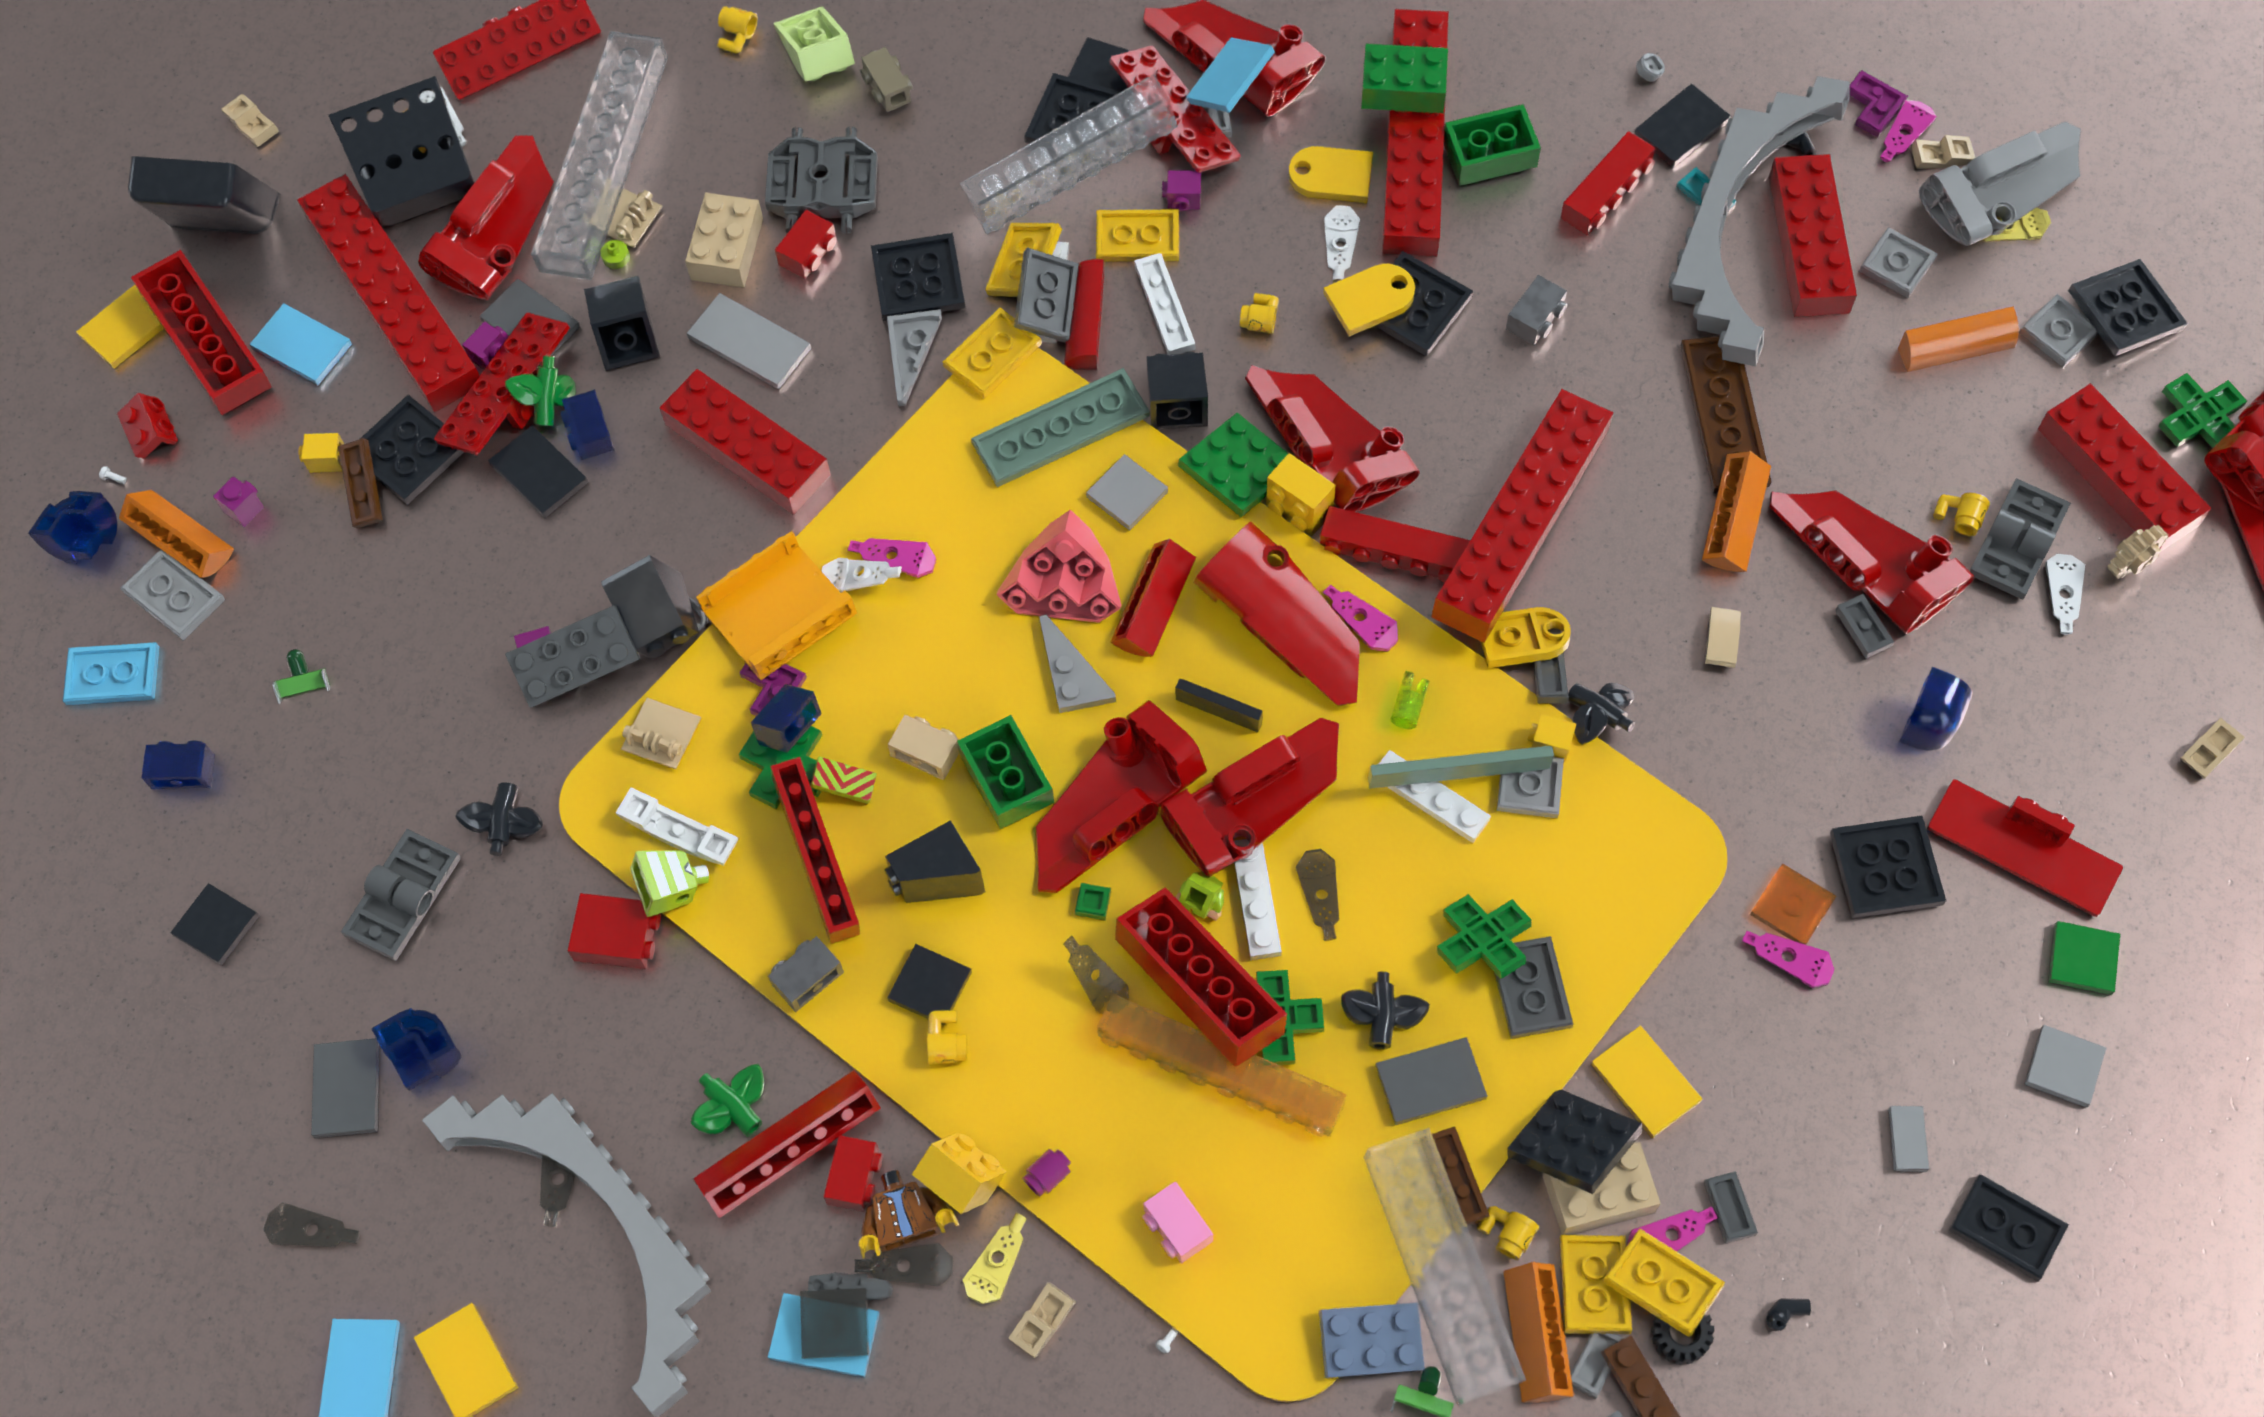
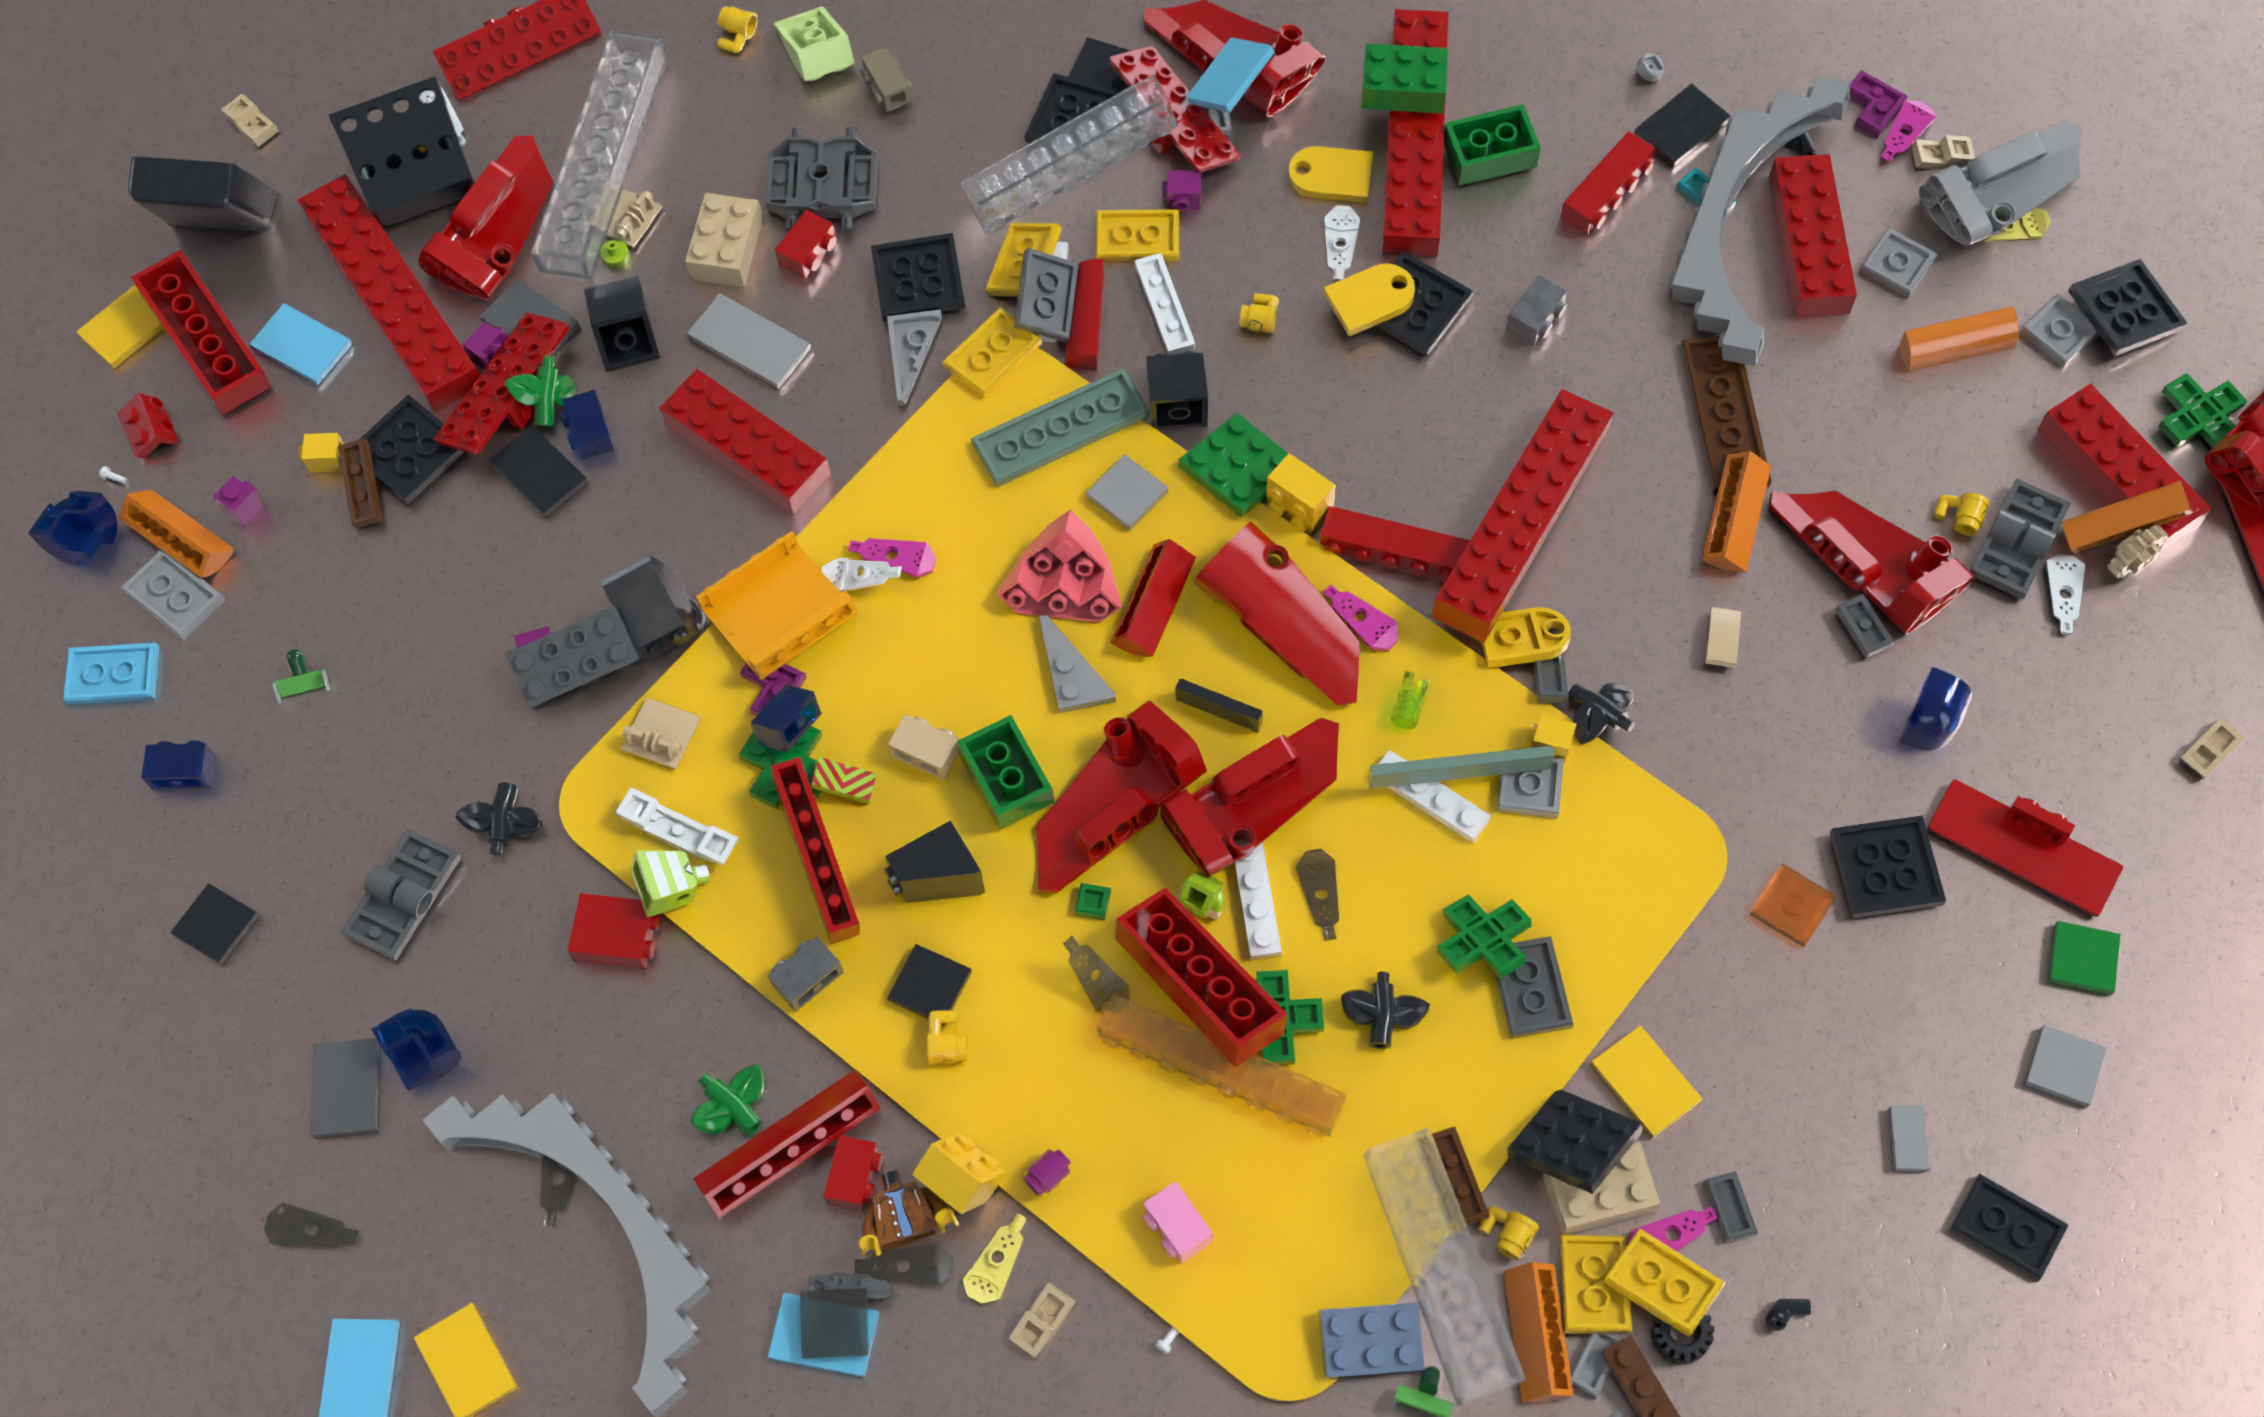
red panel [1245,365,1420,513] -> none
dark grey tile [1376,1037,1487,1125] -> none
dark pink piece [1742,931,1835,988] -> none
none -> orange brick [2062,480,2193,554]

